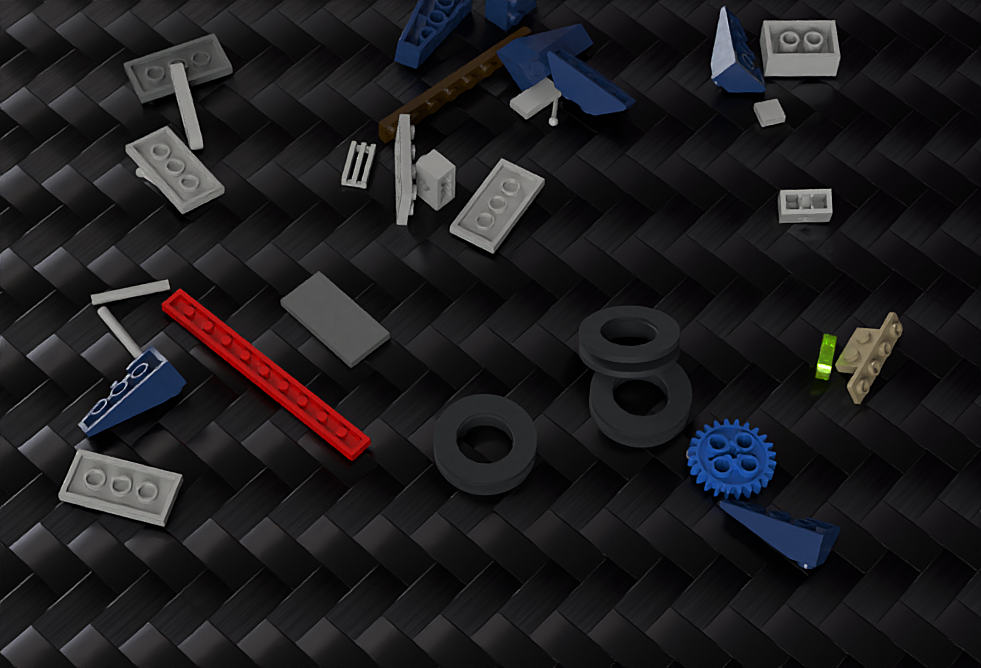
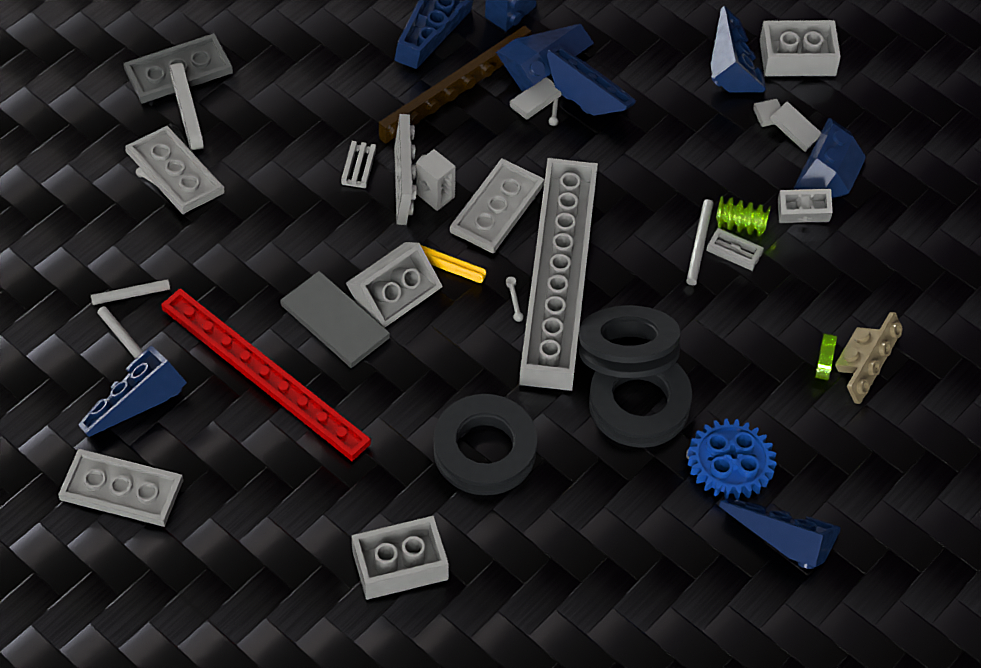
none -> light grey slope [346,242,443,328]
none -> light grey brick [352,516,449,600]
none -> yellow axle [421,245,486,283]
none -> light grey hinge [506,277,524,322]
none -> light grey brick [519,158,598,391]
none -> light grey bar [686,200,713,285]
none -> light grey tile [706,228,764,271]
none -> clear neon green piece [716,196,771,237]
none -> light grey tile [770,102,821,152]
none -> dark blue wedge [793,118,866,198]

